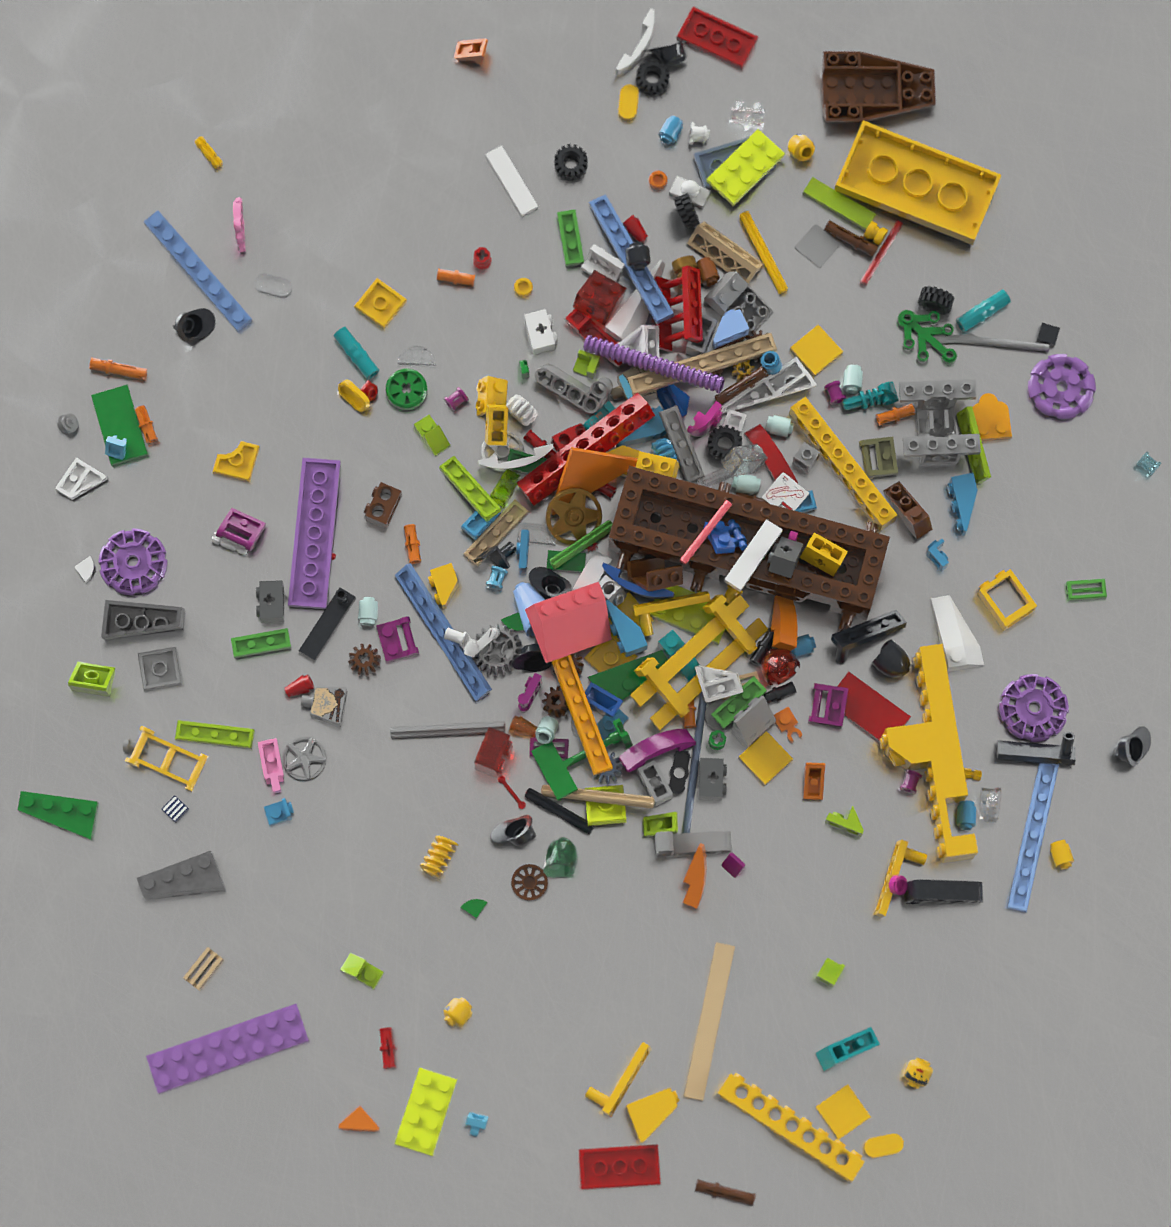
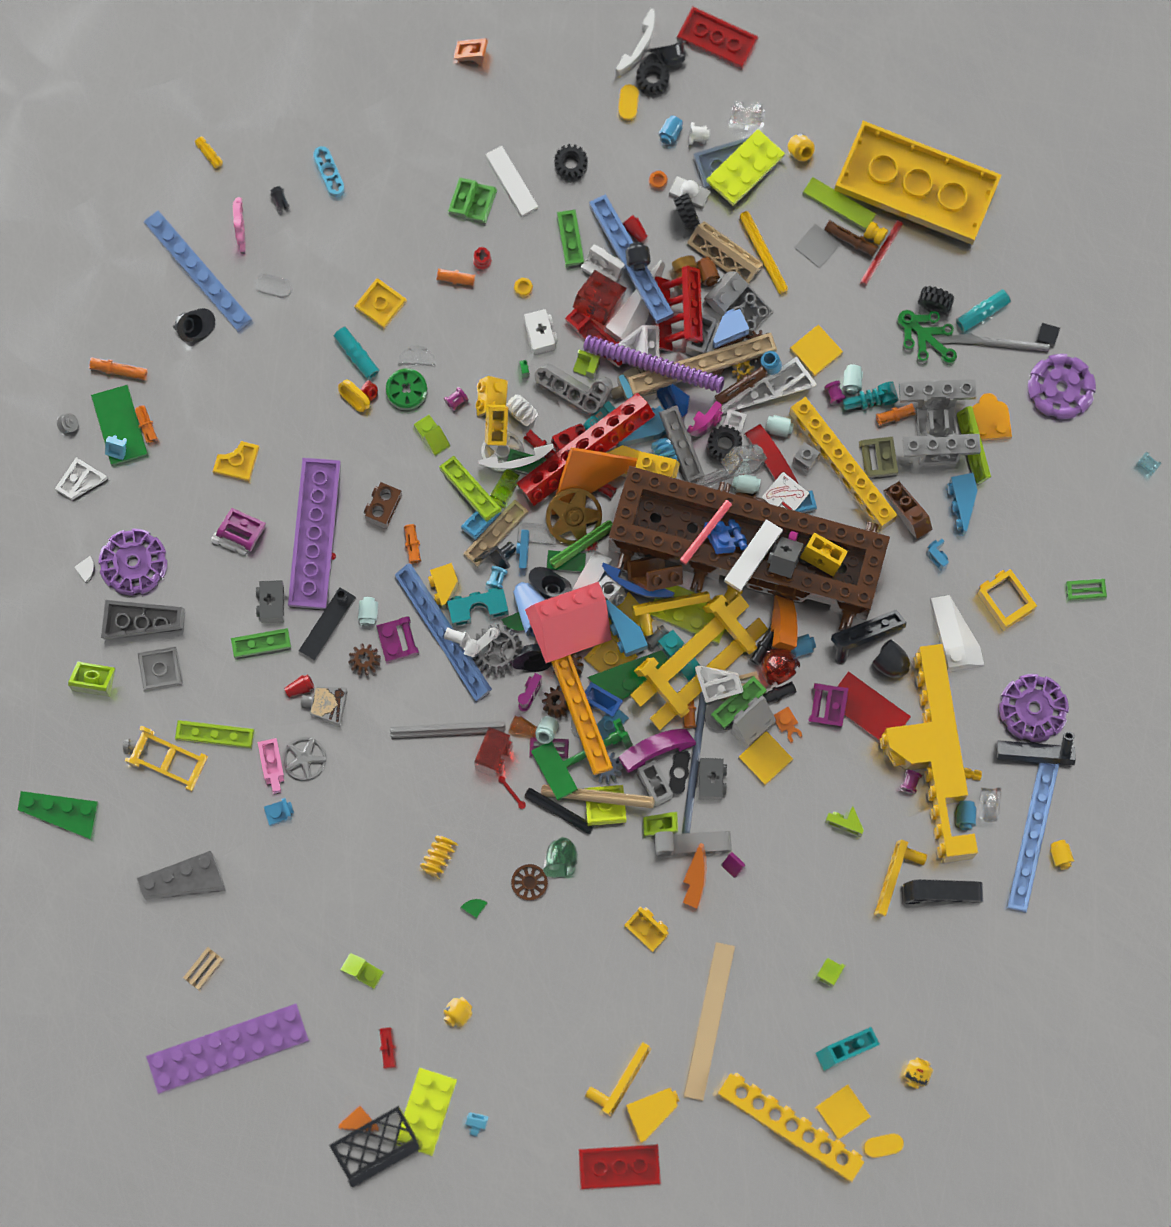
tile [161,795,189,823] -> none
black piece [491,815,536,846] -> none
reddish brown pin [695,1179,756,1206] -> none
green bush [708,730,726,751] -> none
orange slope [803,762,825,800] -> none
reddish brown wedge [821,51,936,122] -> none
dark pink tile [889,875,908,895] -> none
black piece [1114,726,1151,767] -> none
none -> black pin [270,186,290,211]
none -> medium azure beam [313,146,345,197]
none -> black fence [329,1105,423,1188]
none -> teal arch [447,588,509,627]
none -> bright green slope [448,178,497,223]
none -> yellow bracket [624,907,669,953]
none -> light grey pin [646,625,669,649]

